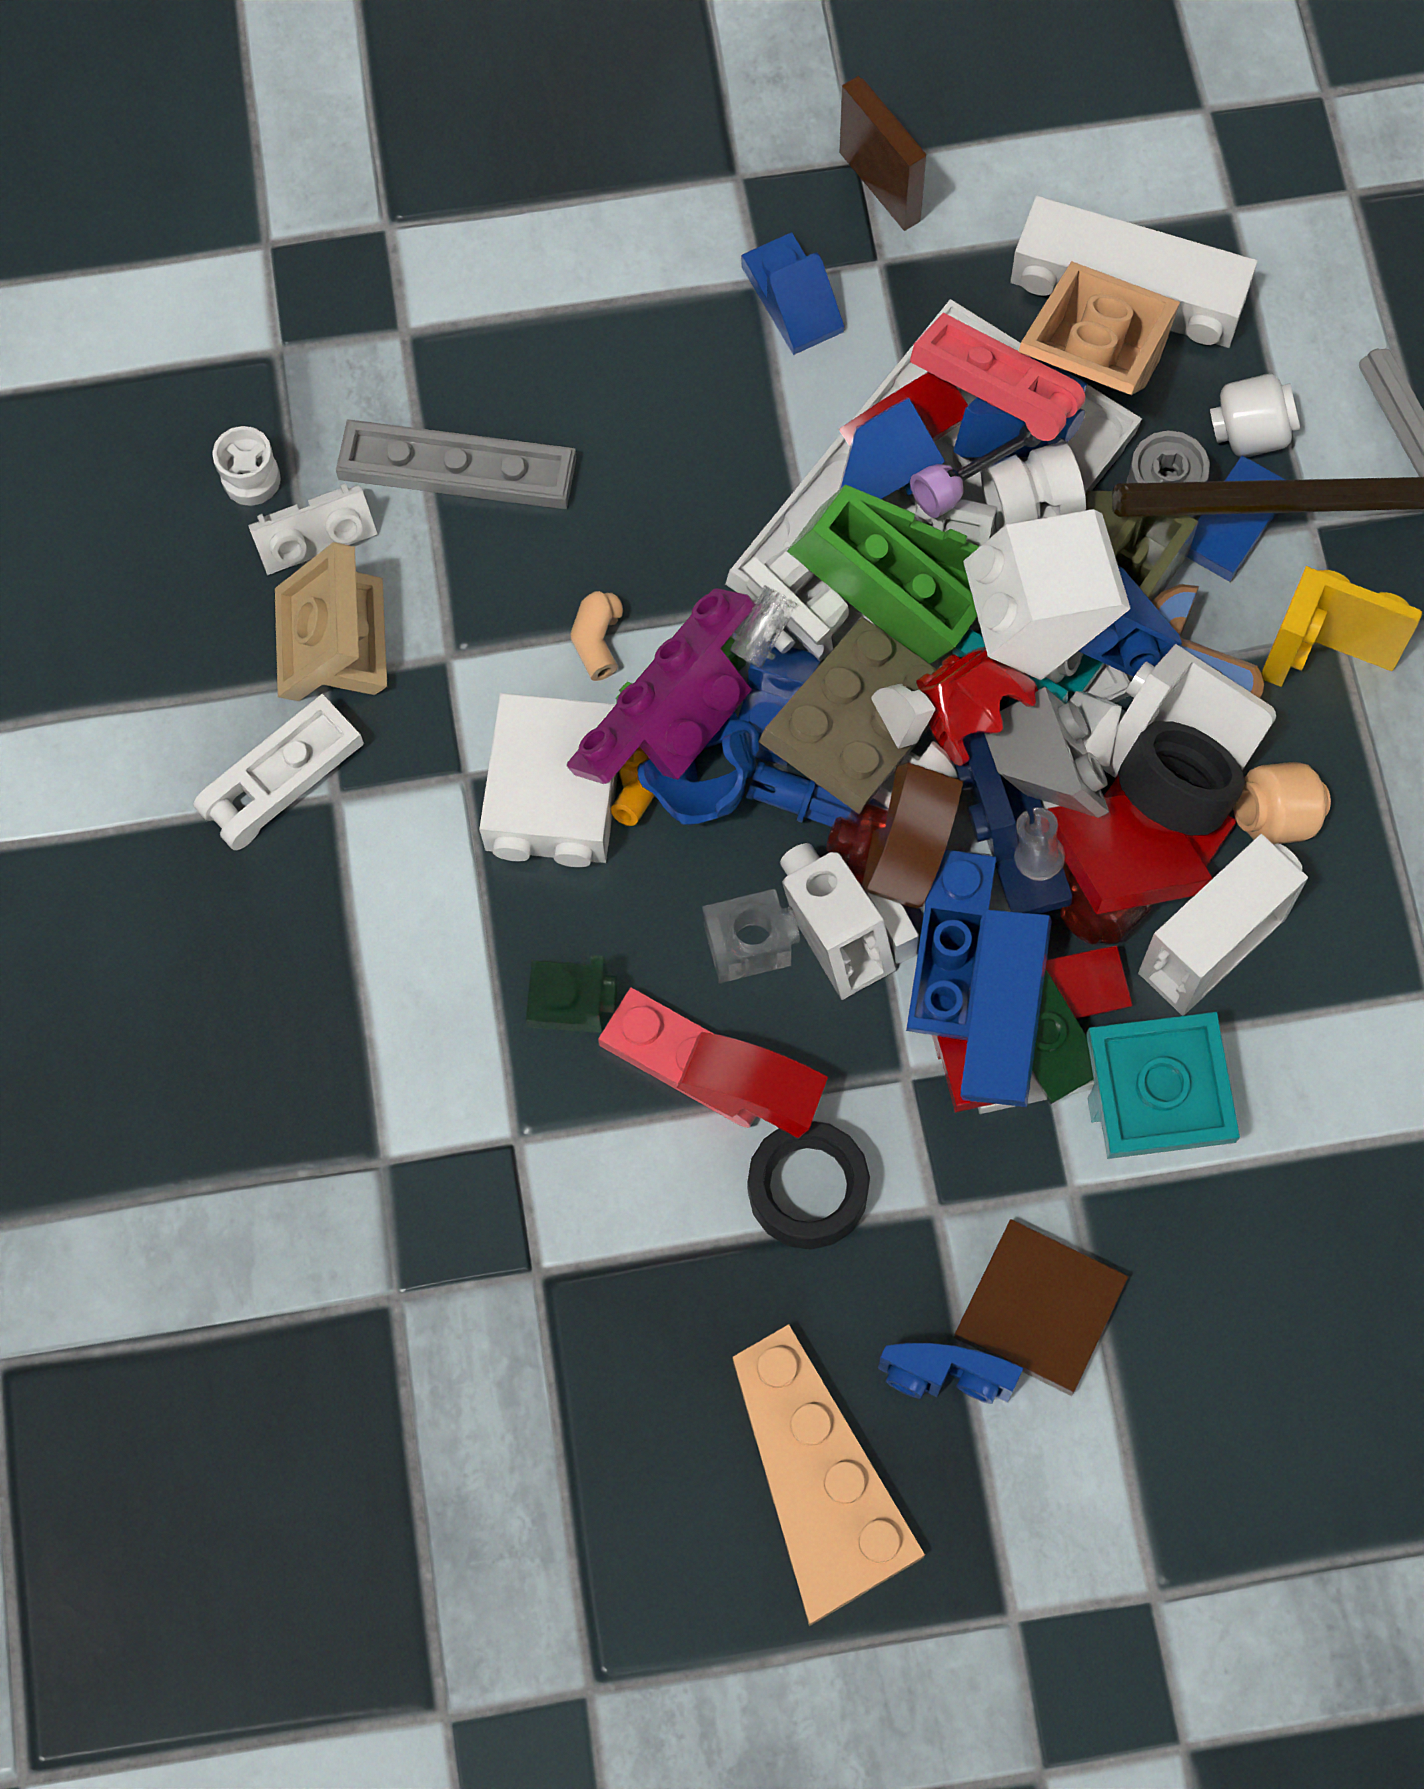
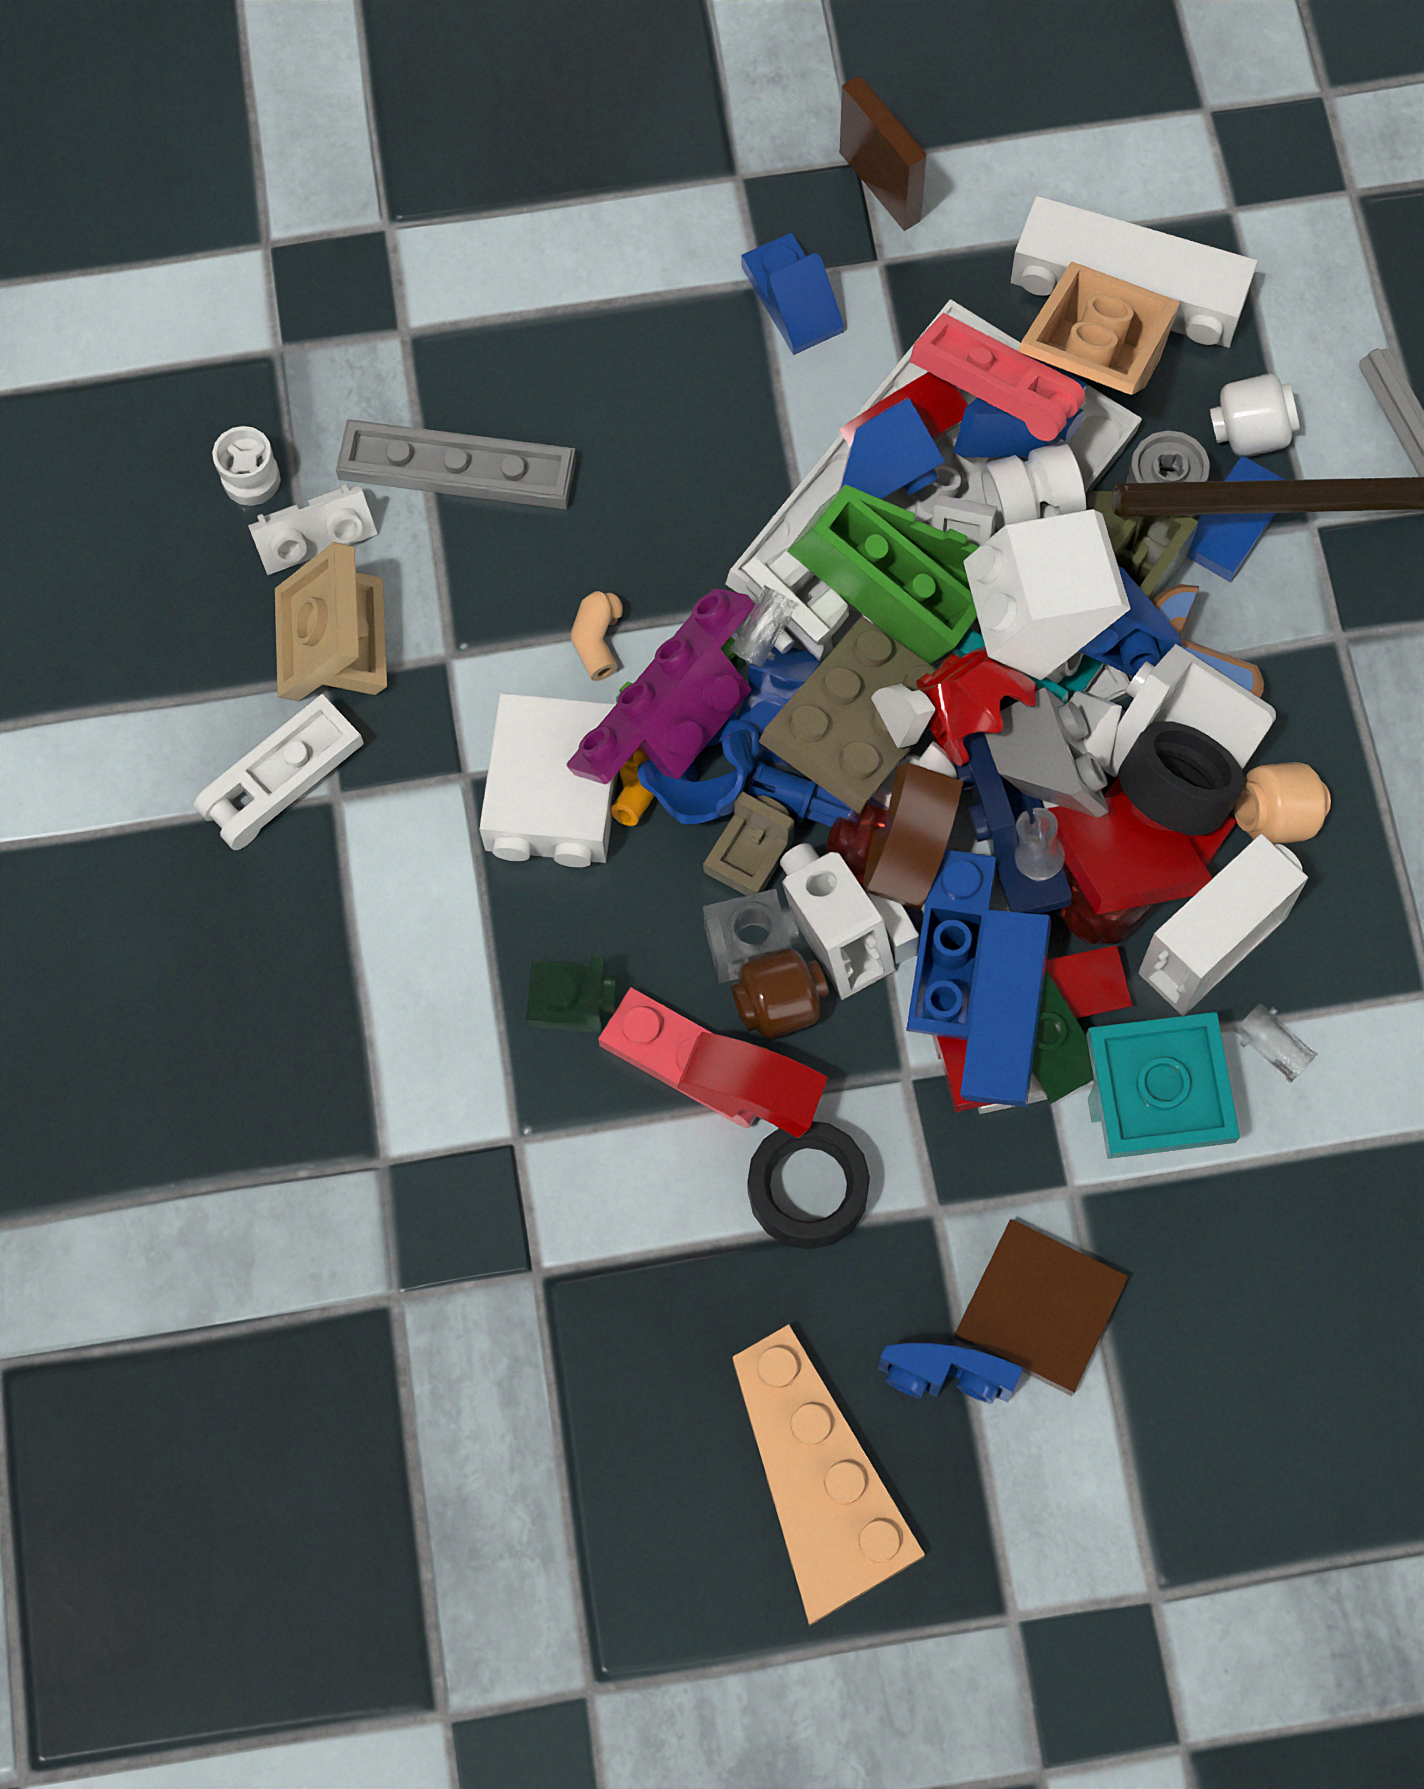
lavender hinge [910,424,1042,518] -> none
yellow bracket [1261,566,1422,687] -> none
none -> dark tan bracket [703,792,794,901]
none -> reddish brown head [731,948,829,1039]
none -> clear pin [1234,1003,1318,1083]

